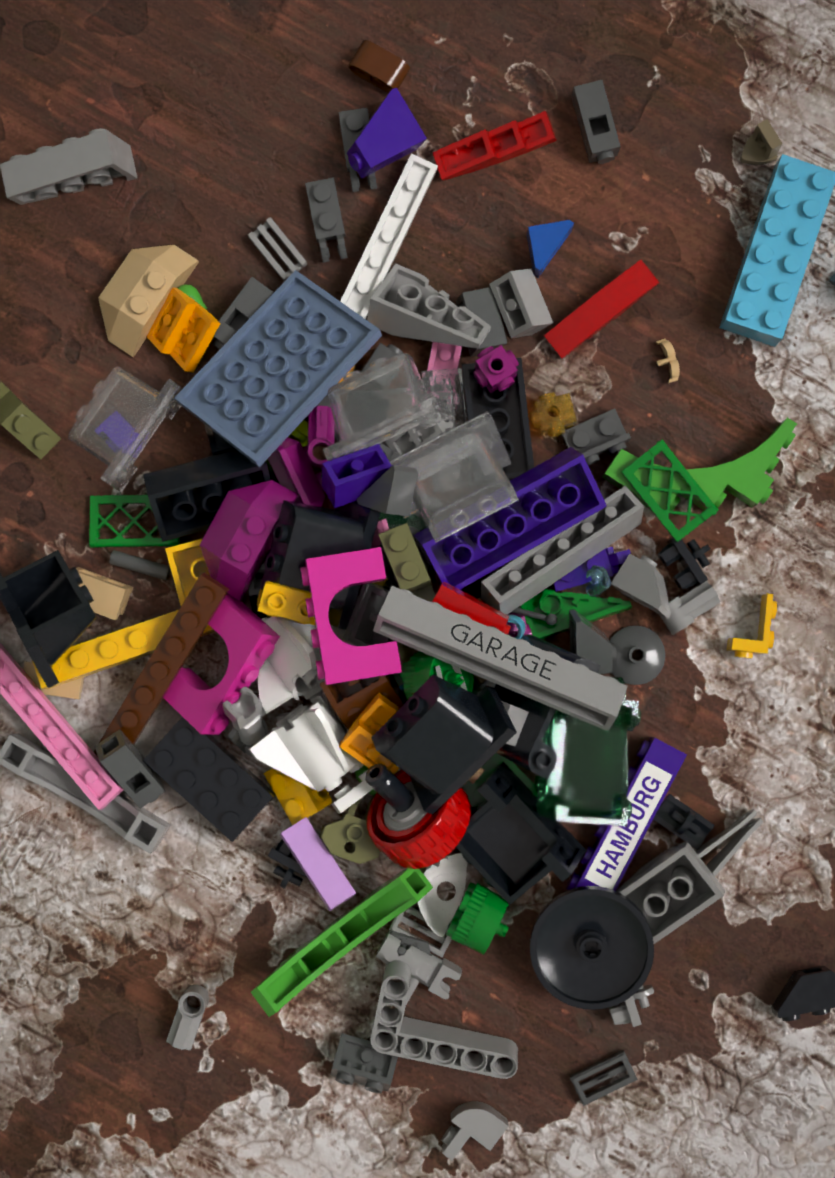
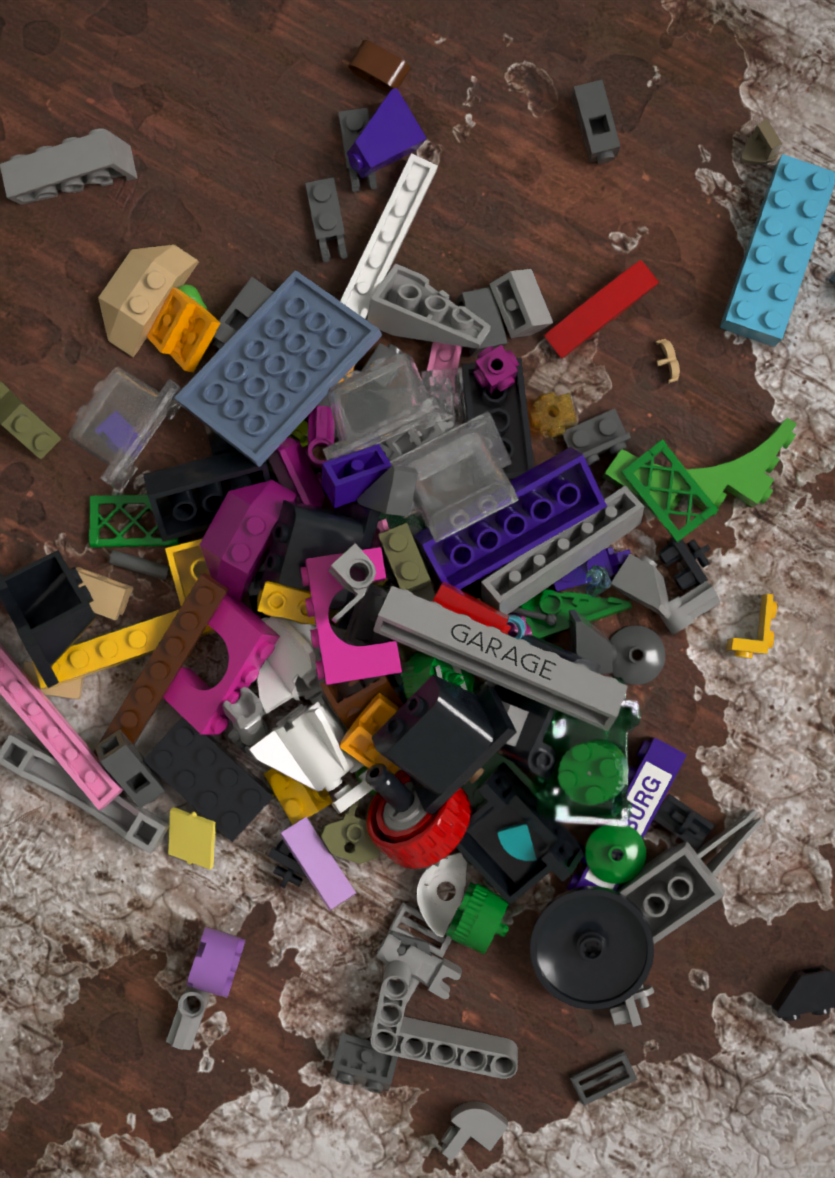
light grey tile [248,217,307,282] -> none
bright green arch [251,868,433,1017] -> none
red slope [432,111,557,181] -> none
blue slope [527,220,574,278] -> none
none -> light yellow piece [168,807,216,870]
none -> medium lavender brick [186,927,246,998]
none -> light grey piece [328,543,376,623]
none -> teal brick [496,822,537,861]
none -> green piece [558,739,628,805]
none -> green dish [585,822,646,884]

